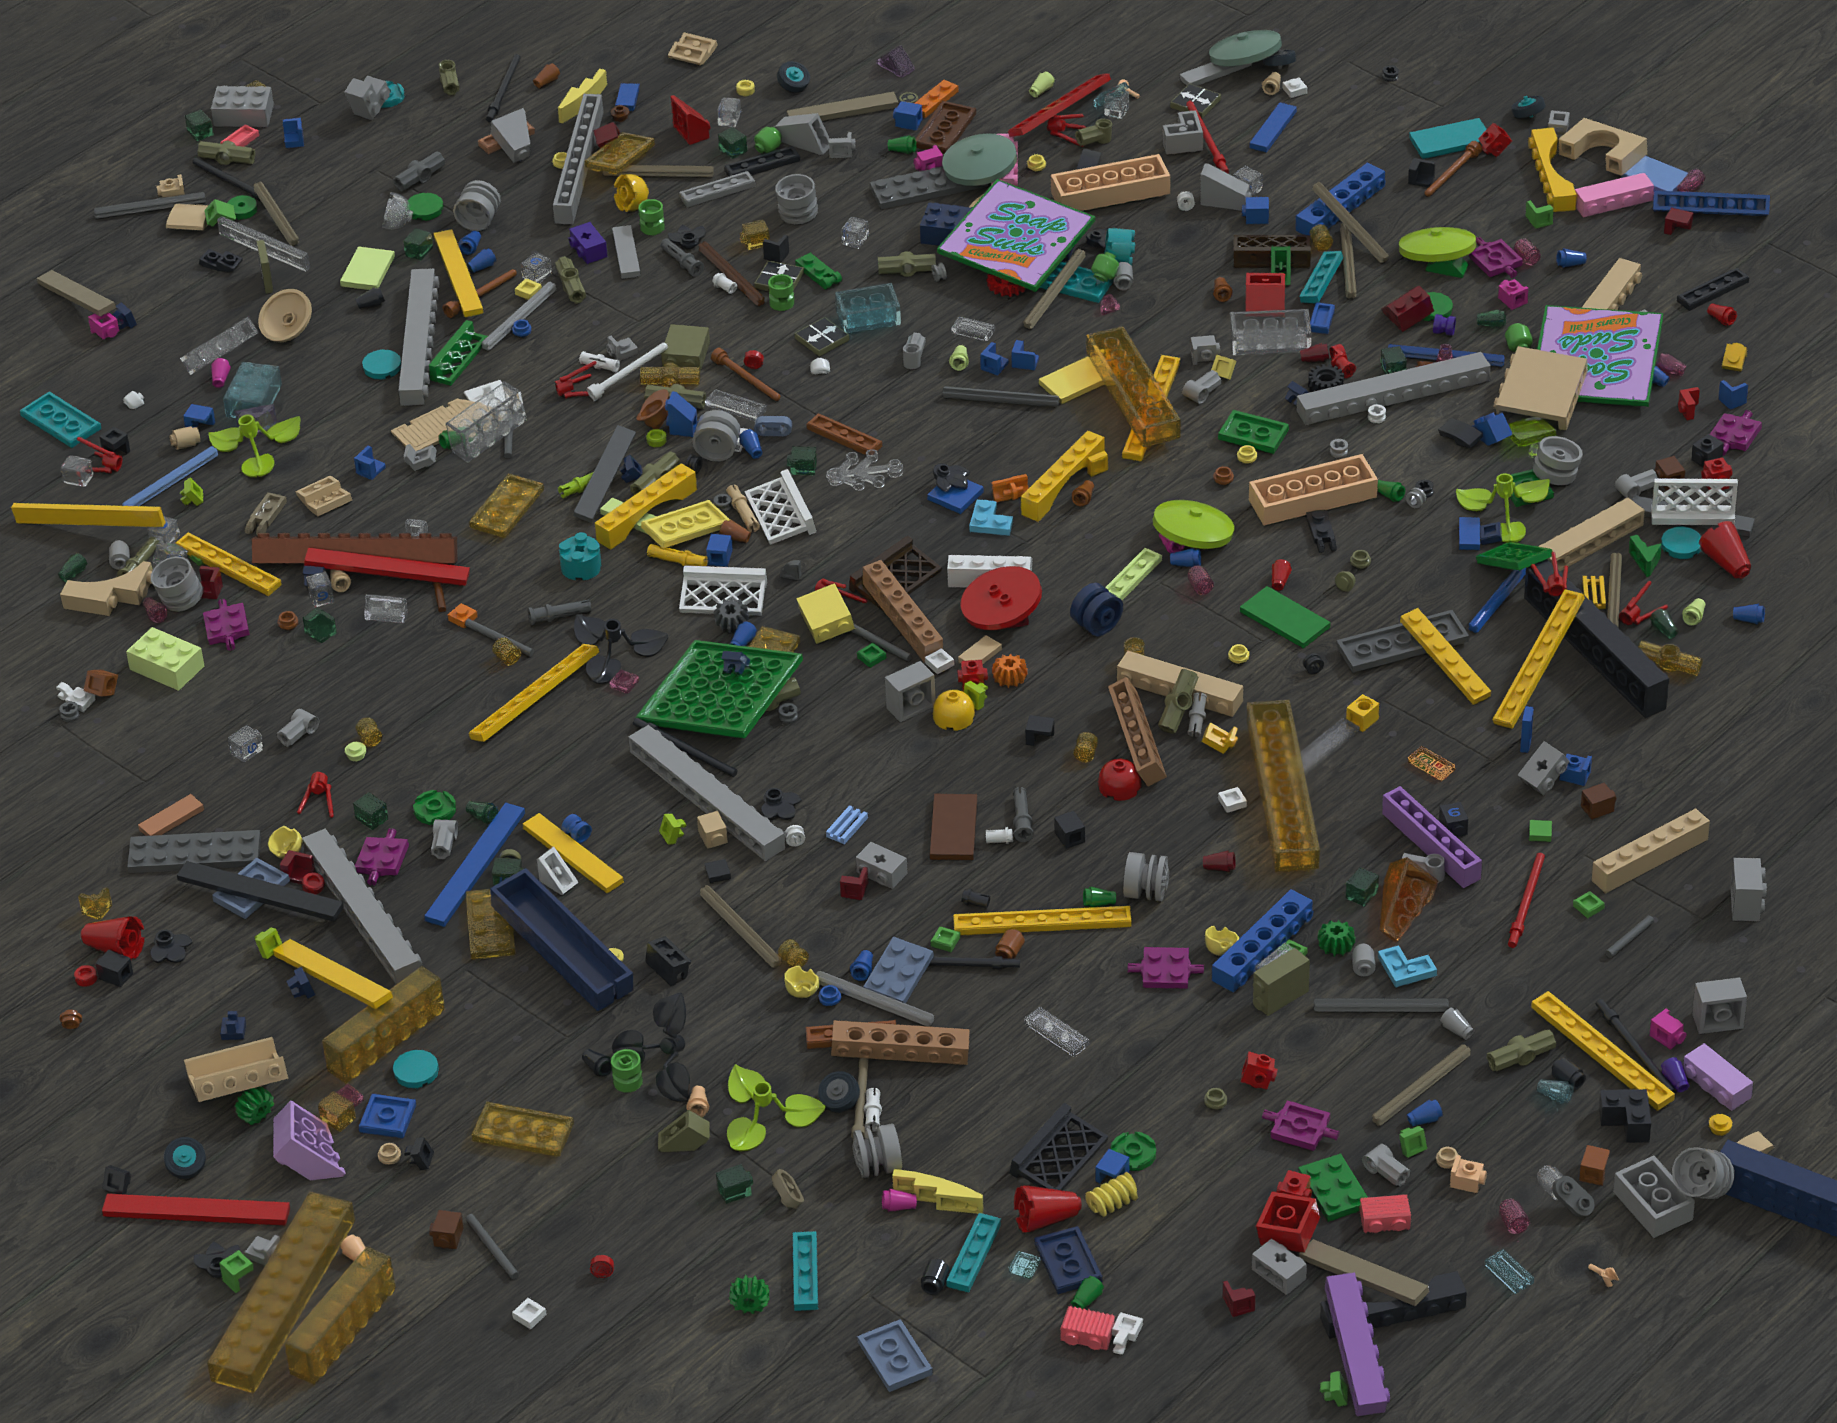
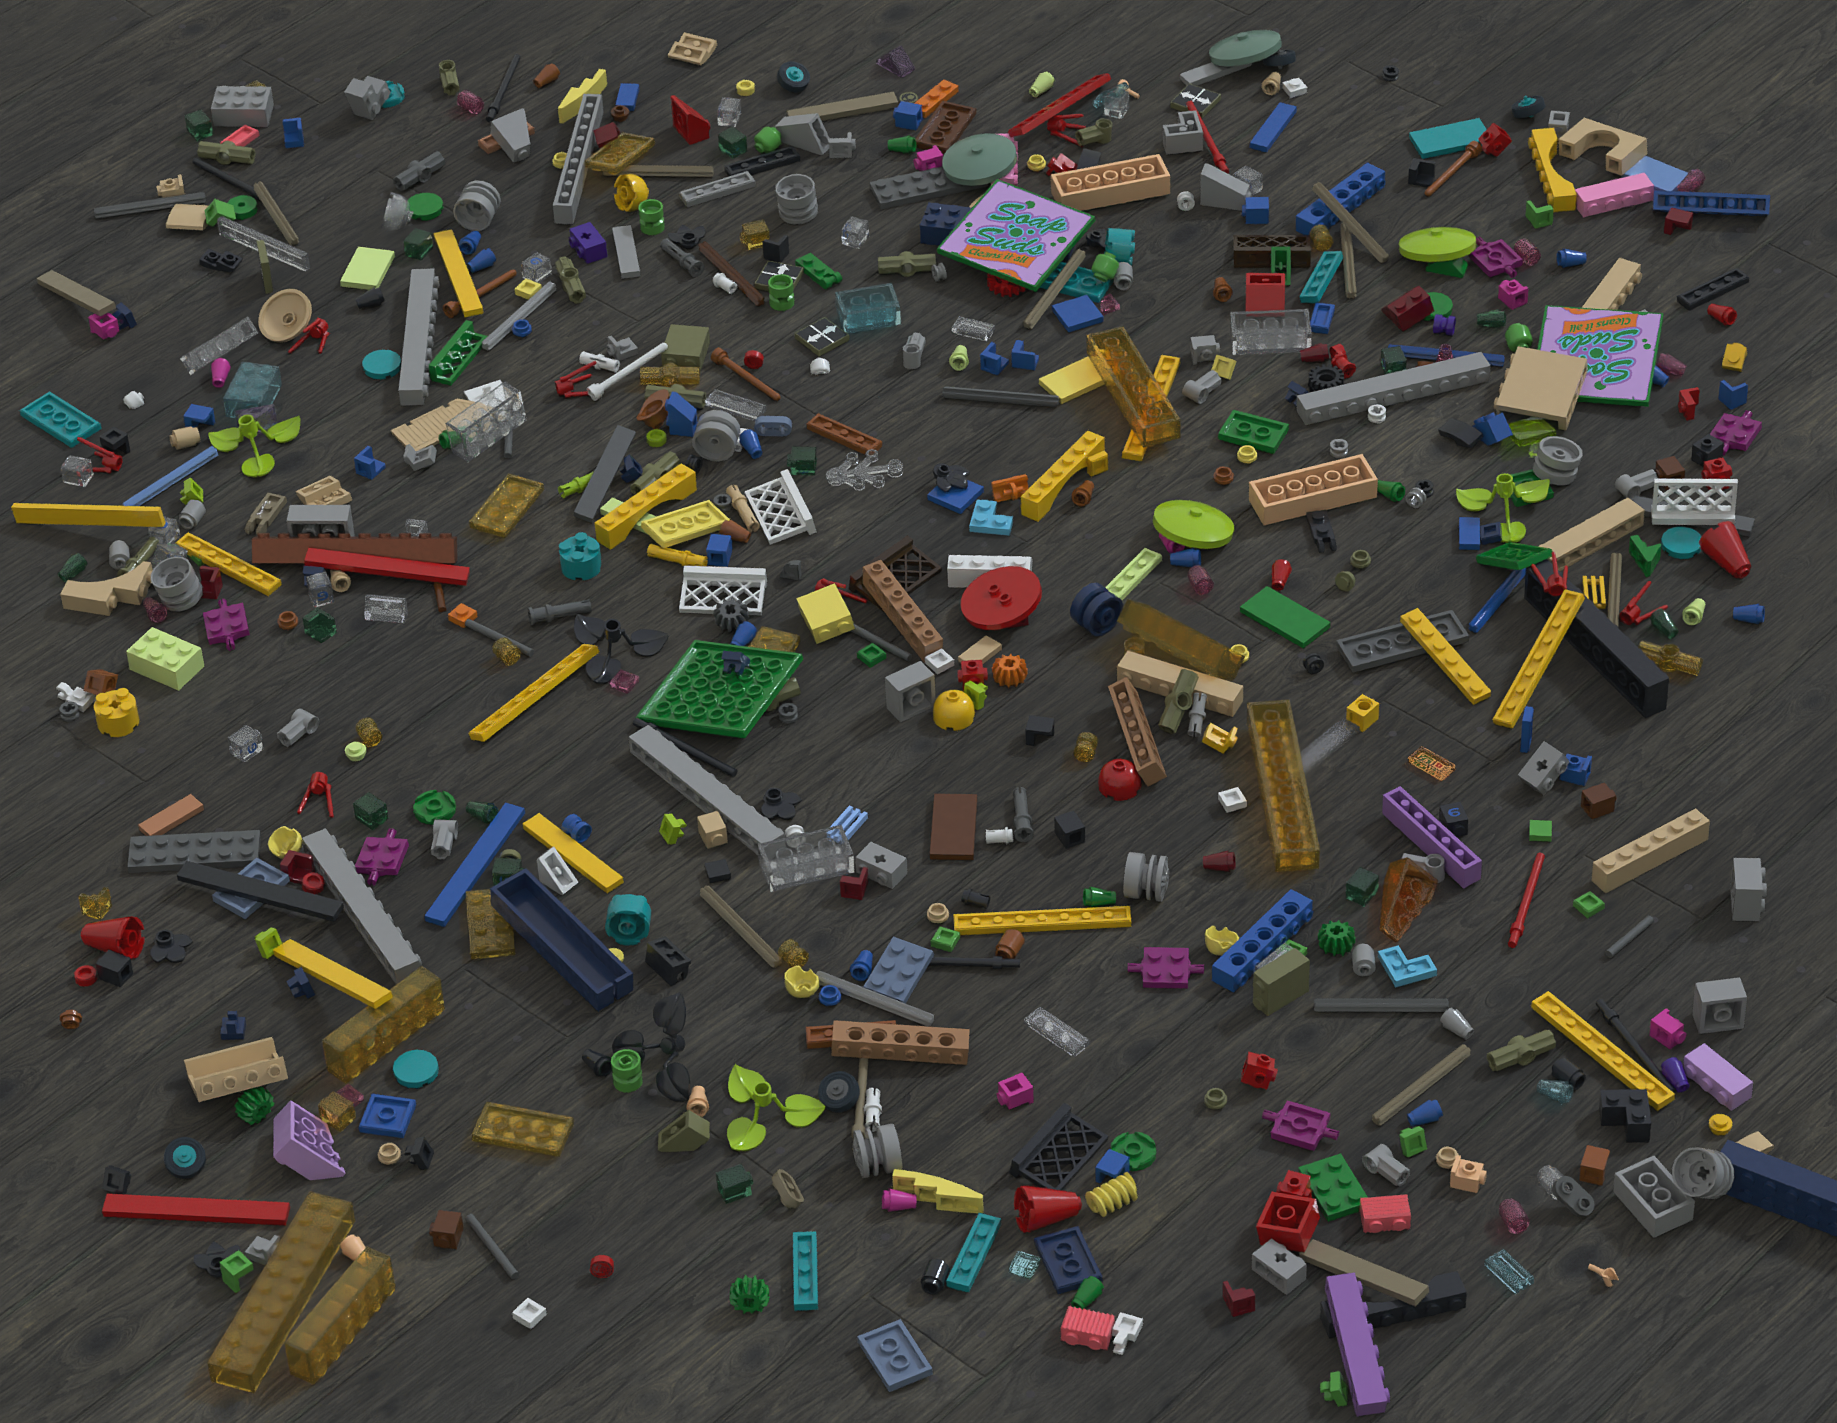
none -> yellow brick [94,688,139,737]
none -> light grey brick [178,500,206,529]
none -> light grey brick [287,505,355,537]
none -> red plant [288,318,329,354]
none -> clear pink brick [457,90,484,114]
none -> teal brick [605,894,651,945]
none -> clear brick [757,825,855,892]
none -> tan plate [927,903,949,923]
none -> dark pink brick [997,1073,1034,1110]
none -> red bracket [1046,153,1078,176]
none -> blue tile [1052,295,1104,332]
none -> clear yellow brick [1117,599,1245,680]

